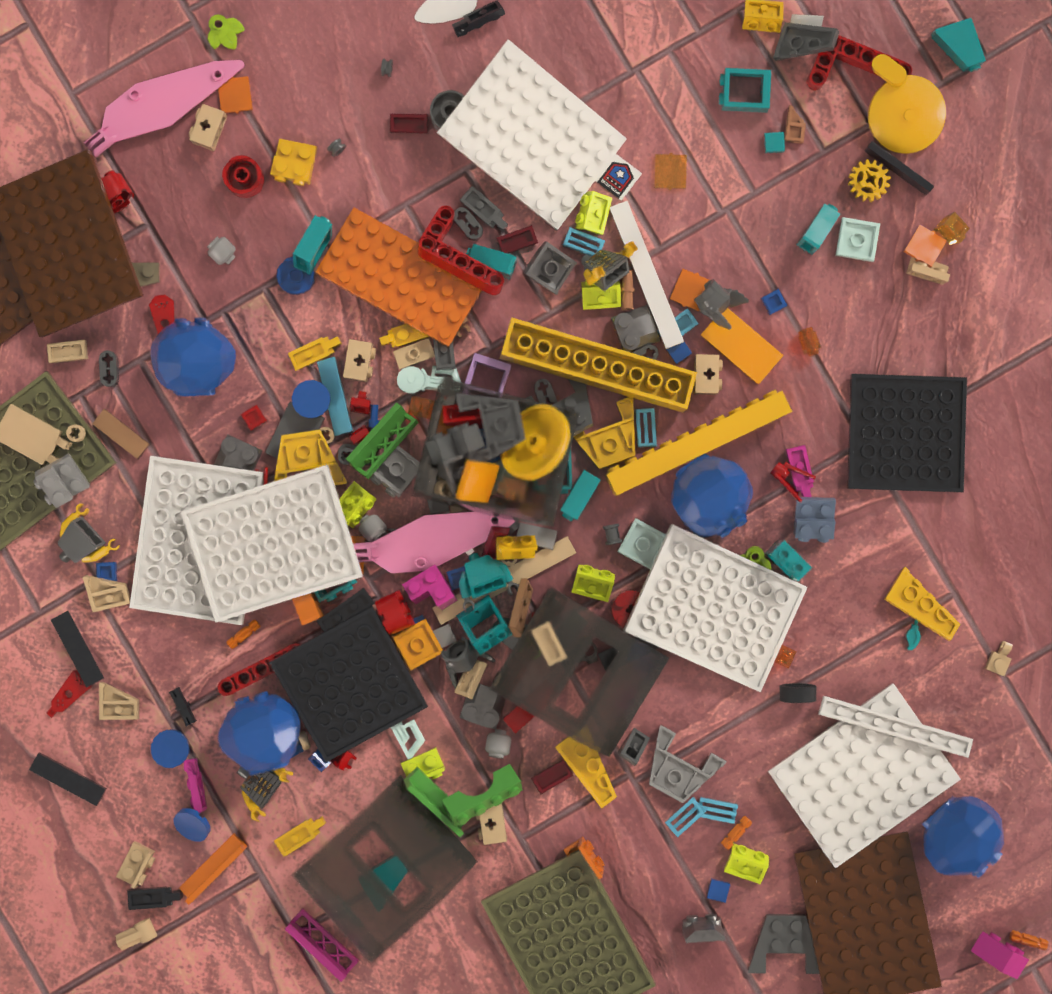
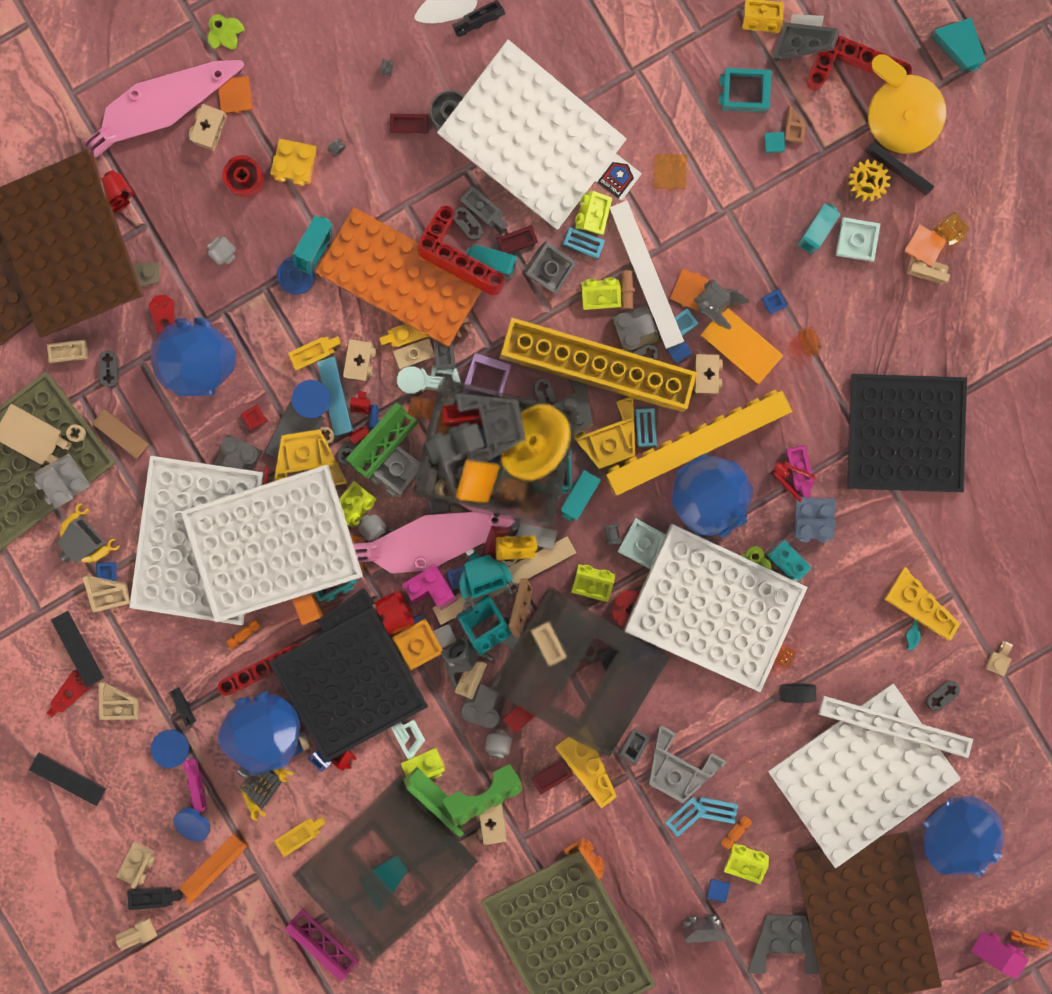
torso [581,241,638,291] -> none
none -> dark grey beam [926,680,960,711]

